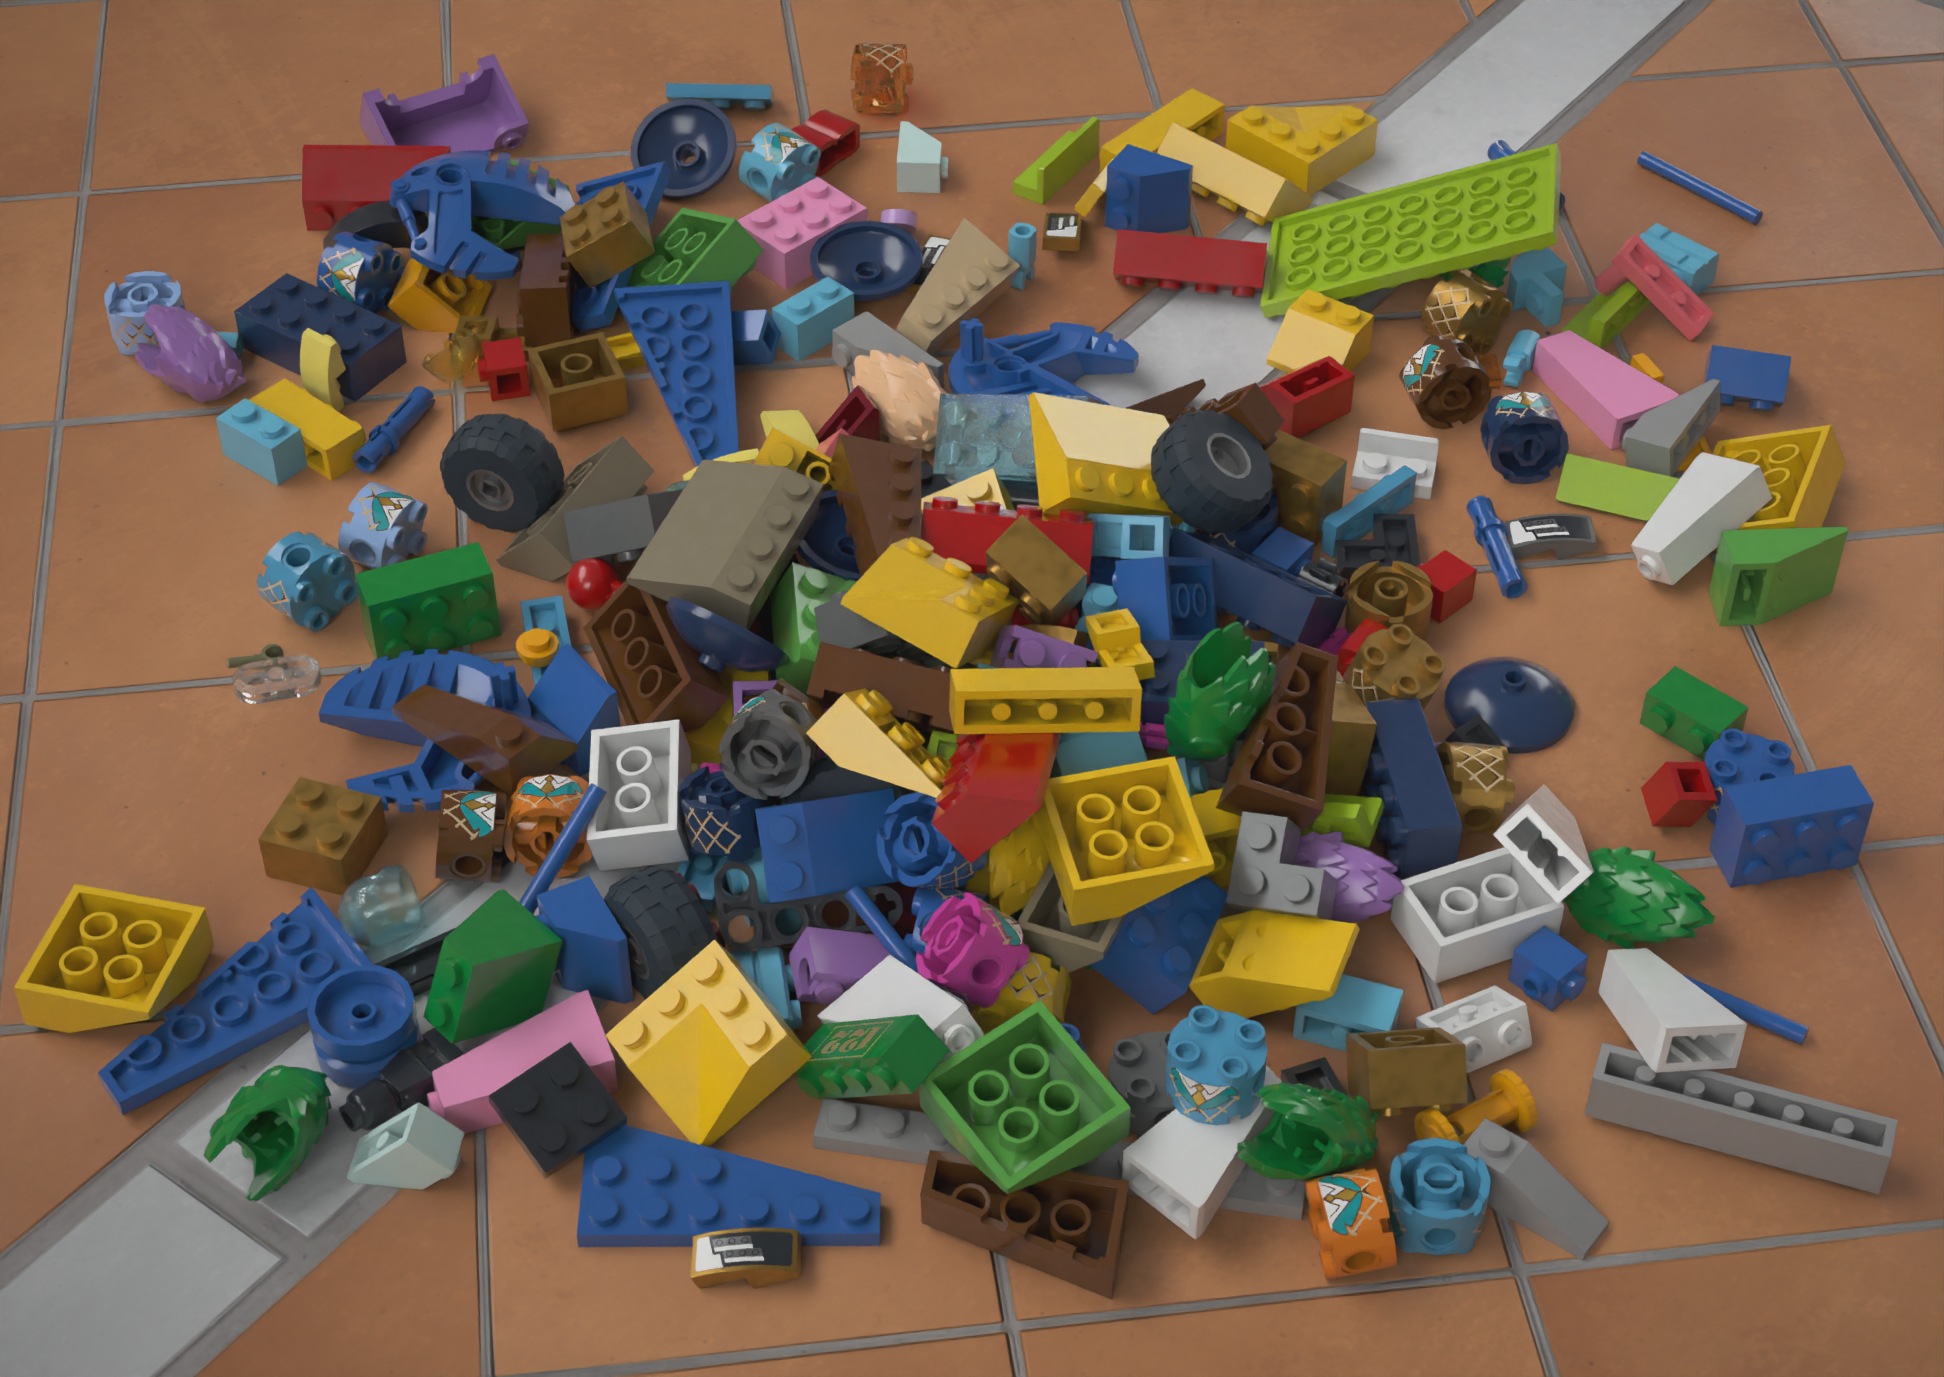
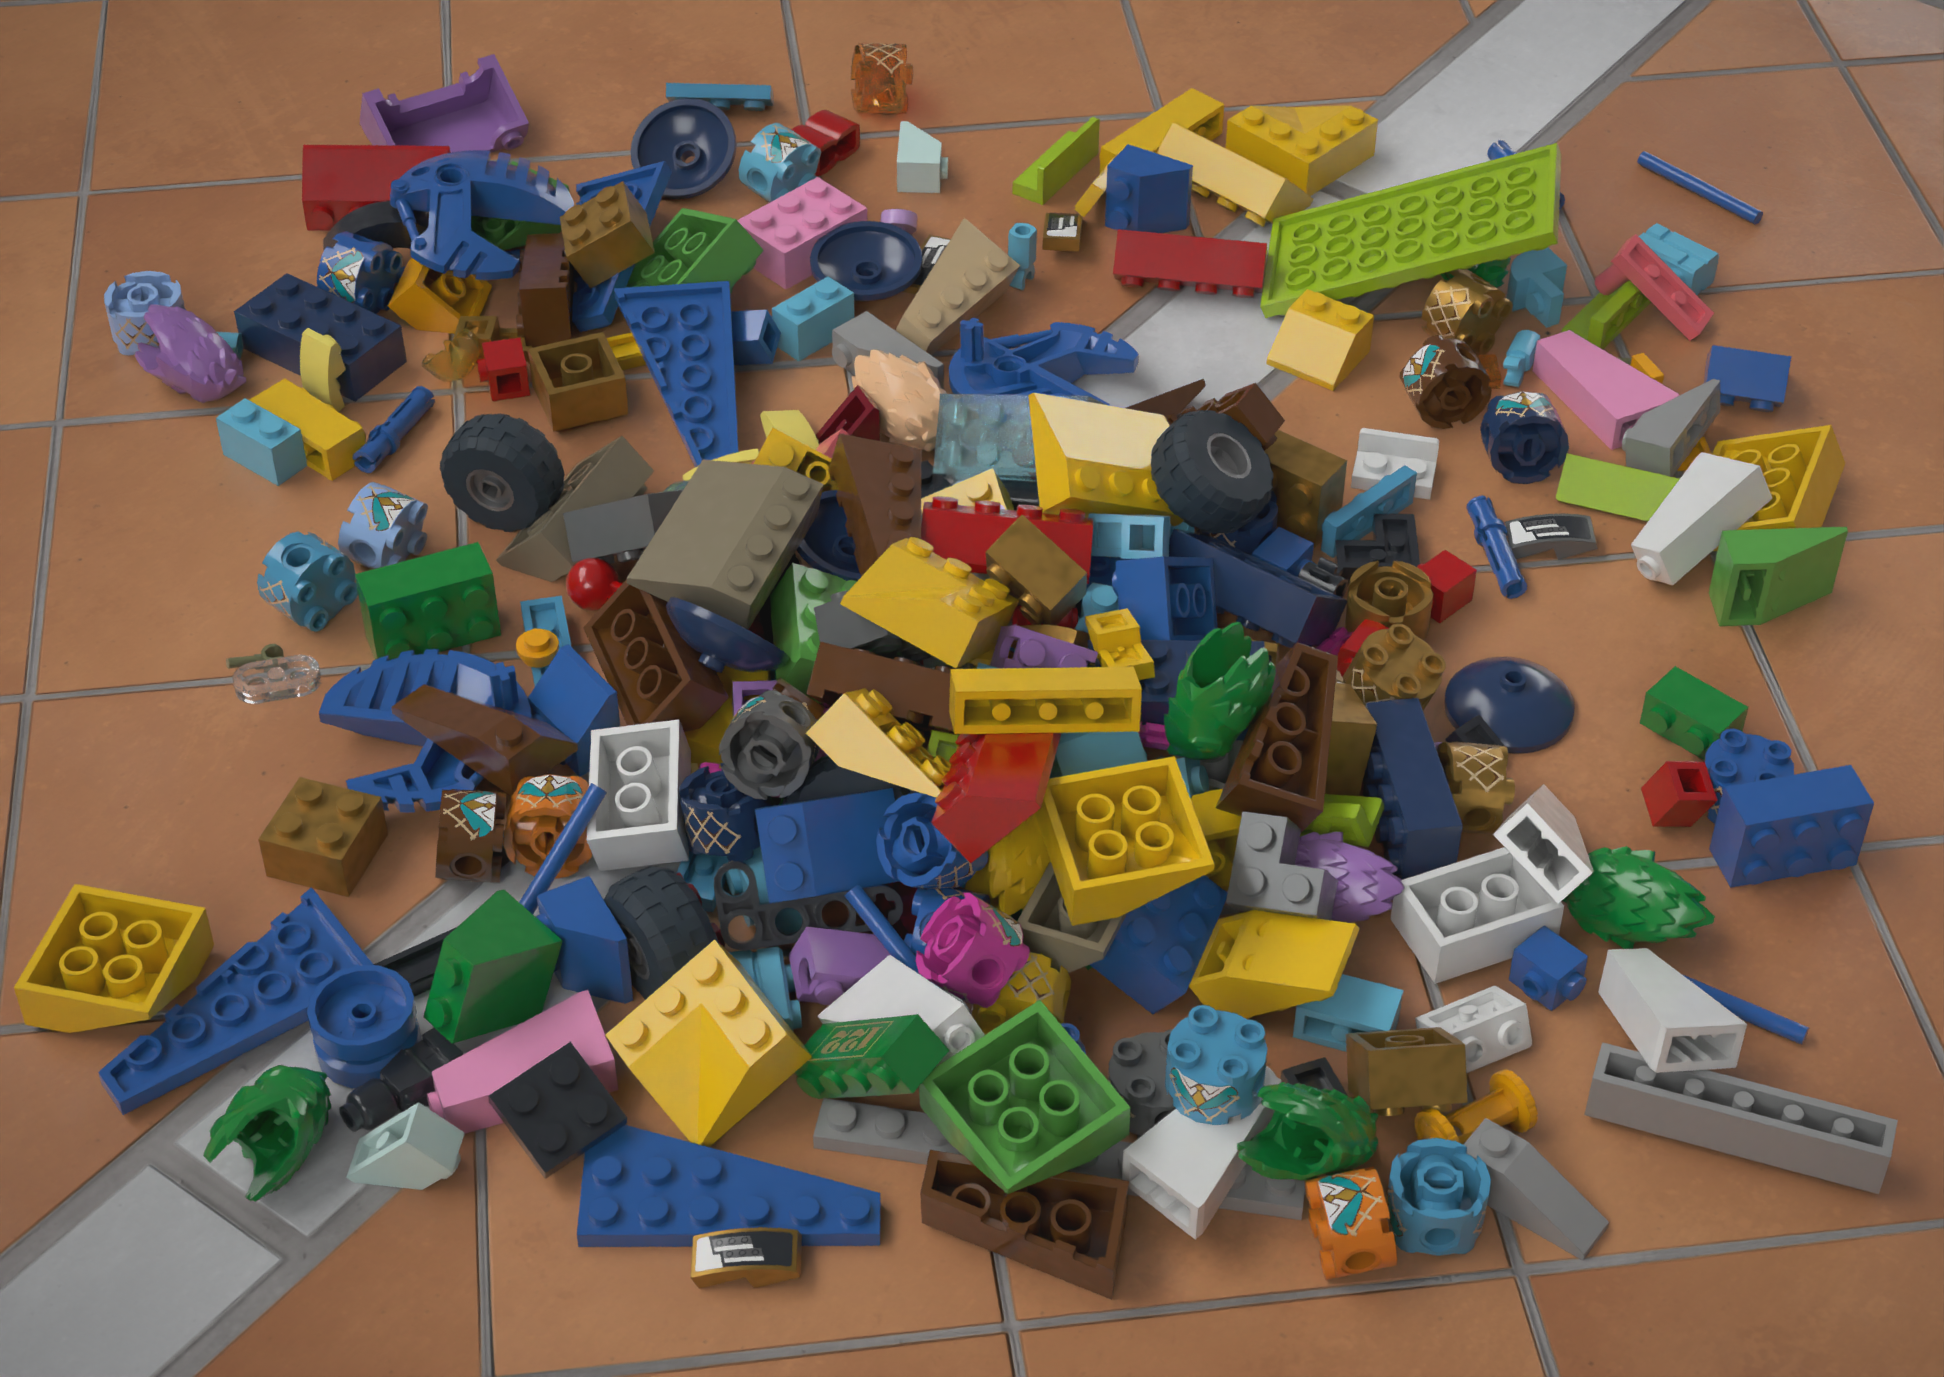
clear light blue helmet [338,865,421,949] -> none
red slope [1259,355,1355,438] -> none

